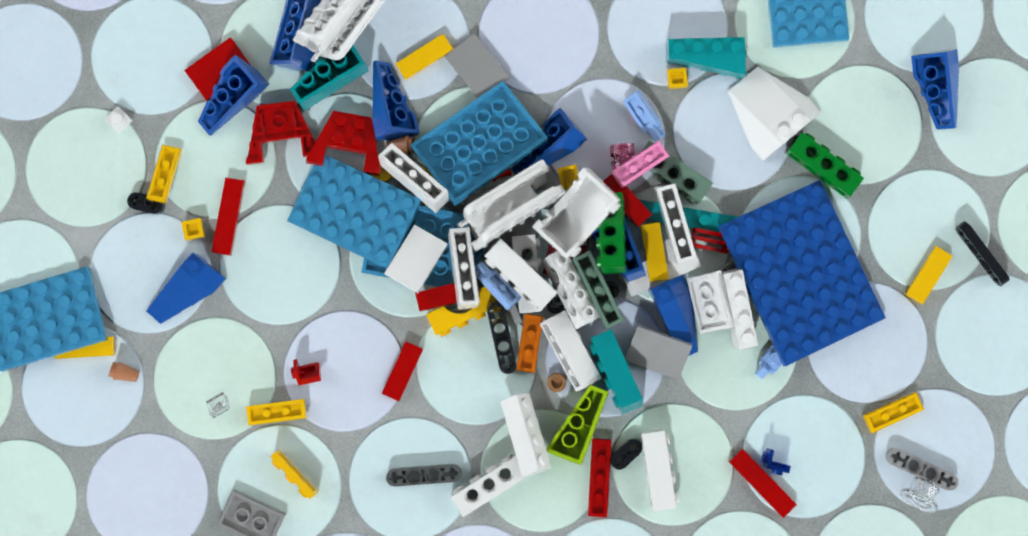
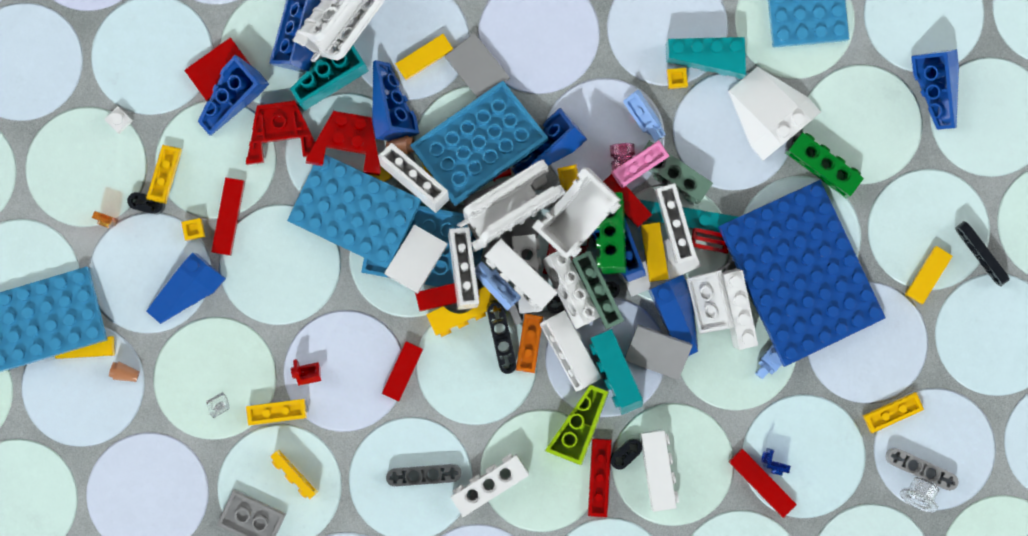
white brick [501,393,551,477] -> none
medium nougat tile [547,373,566,392] -> none
none -> clear orange plate [92,211,118,228]

